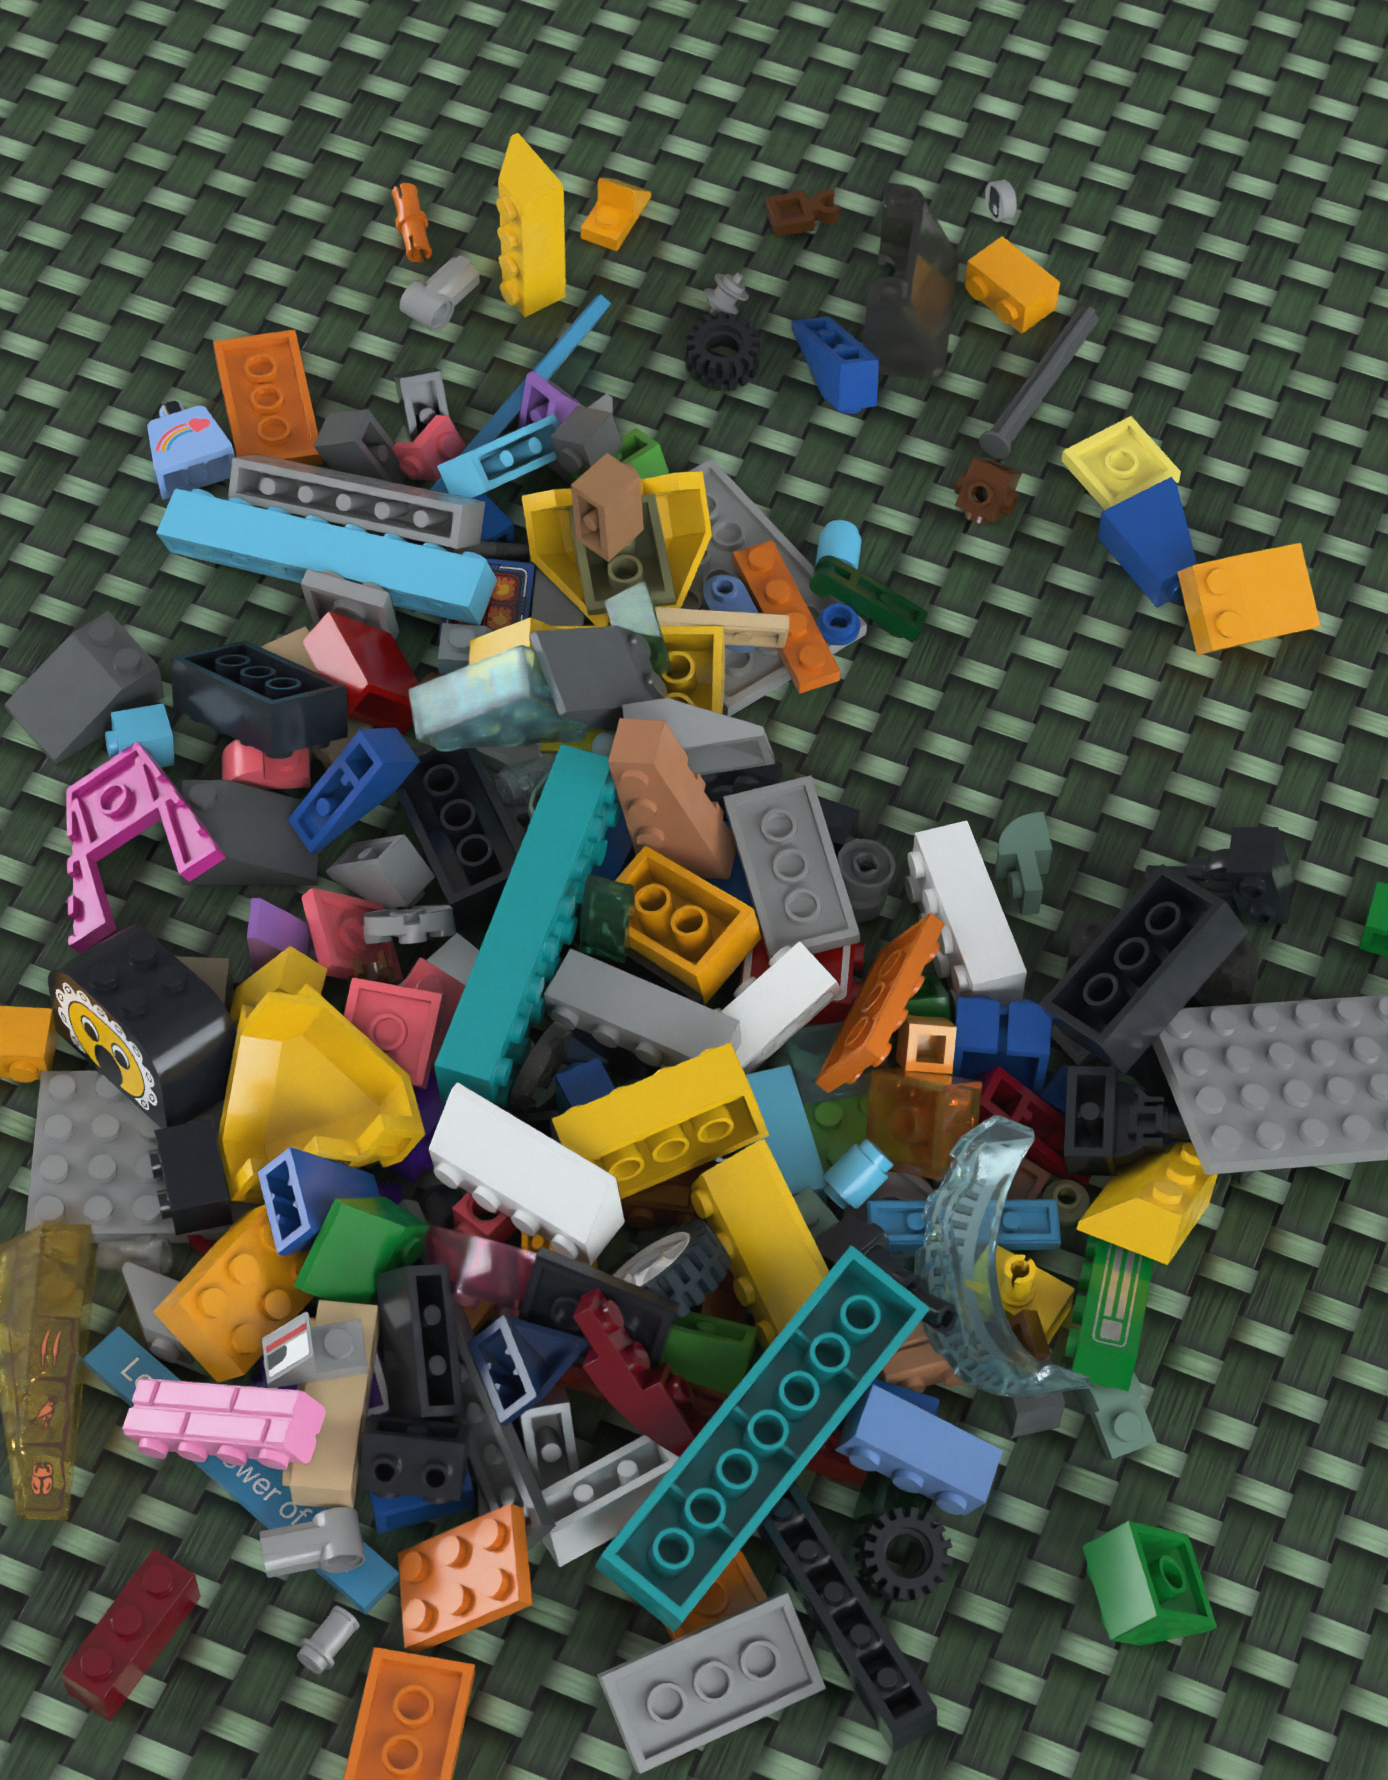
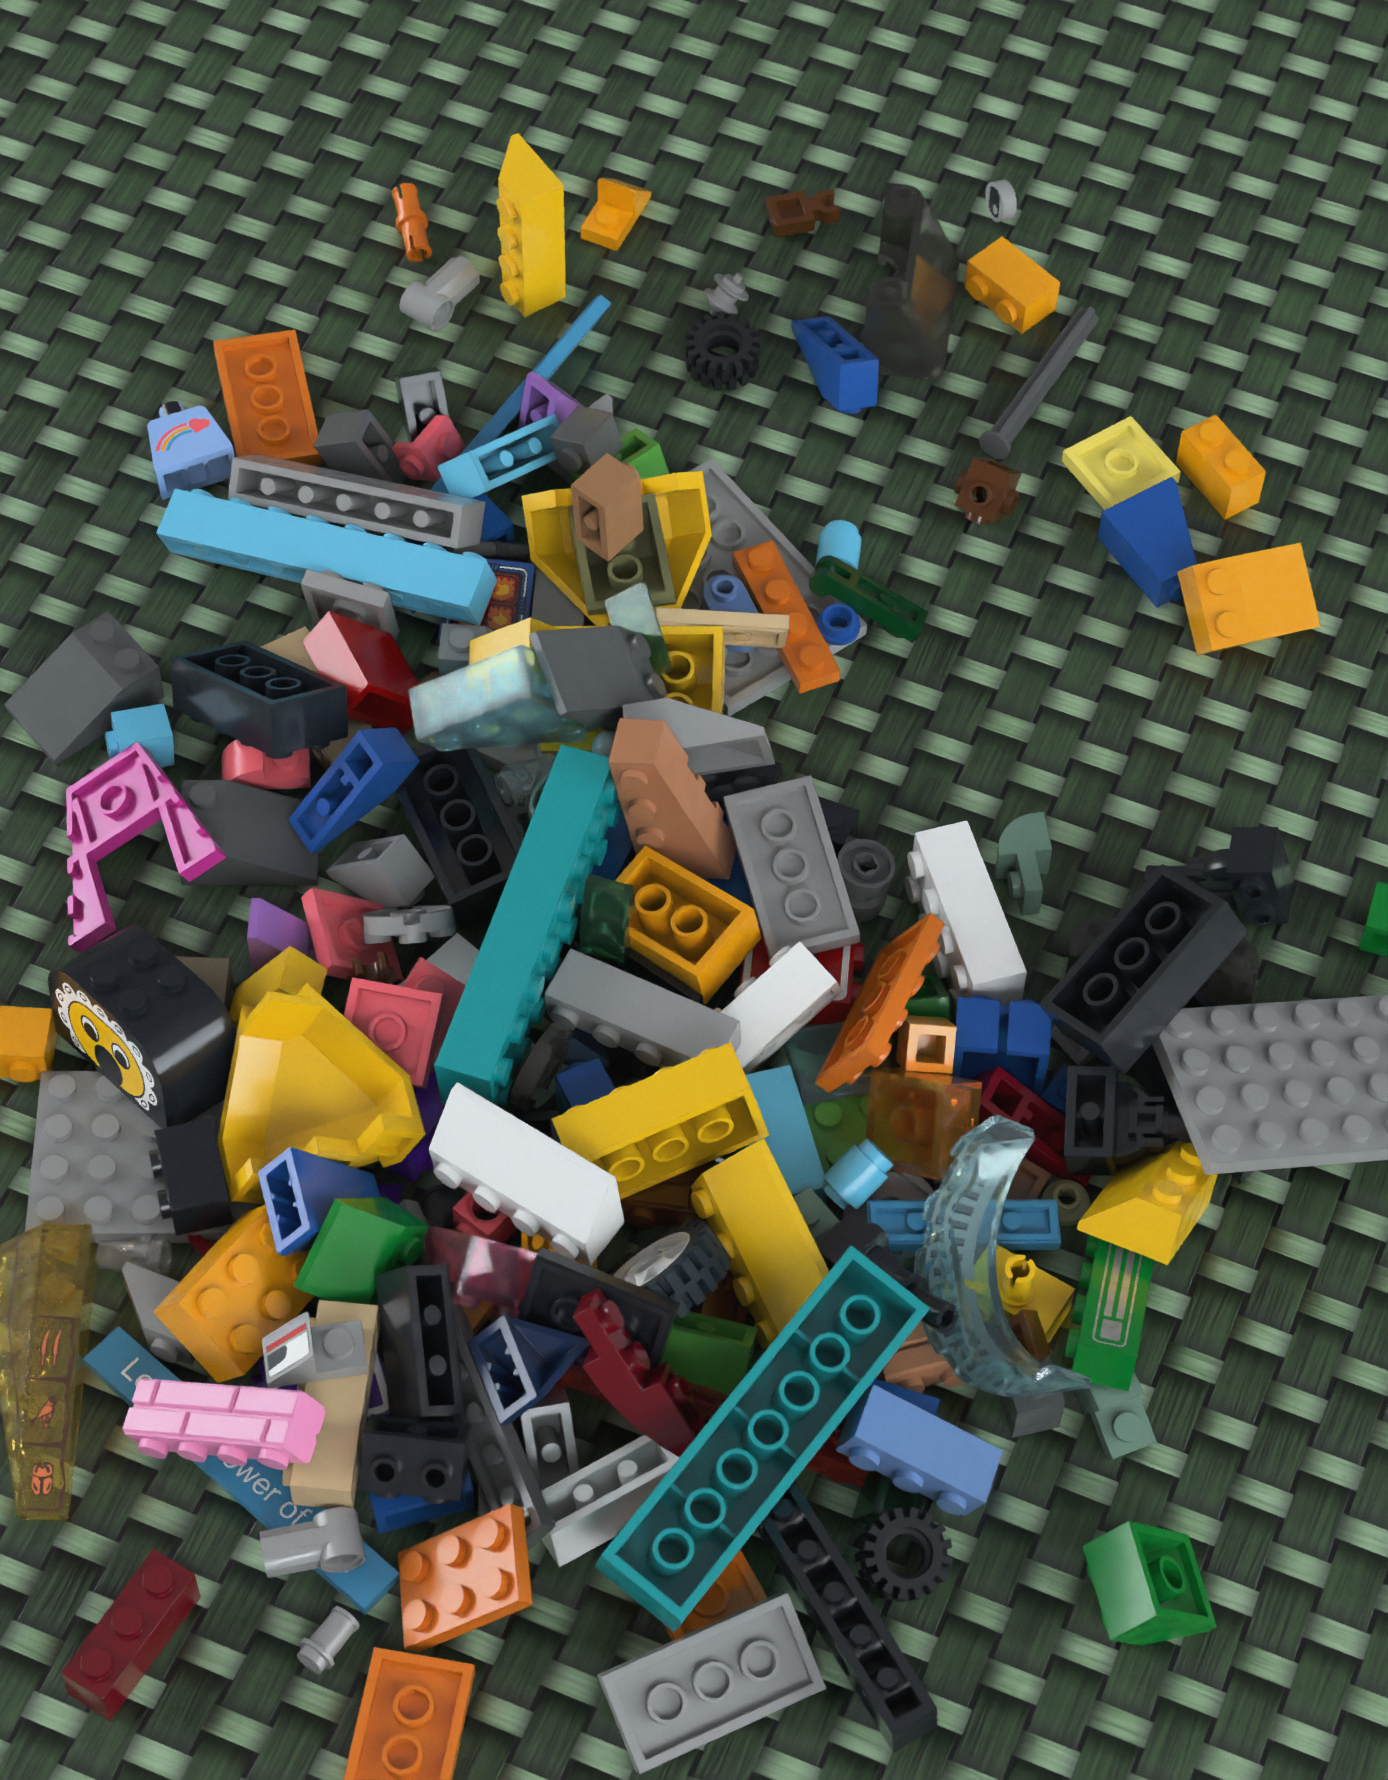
none -> light orange brick [1176,415,1266,520]

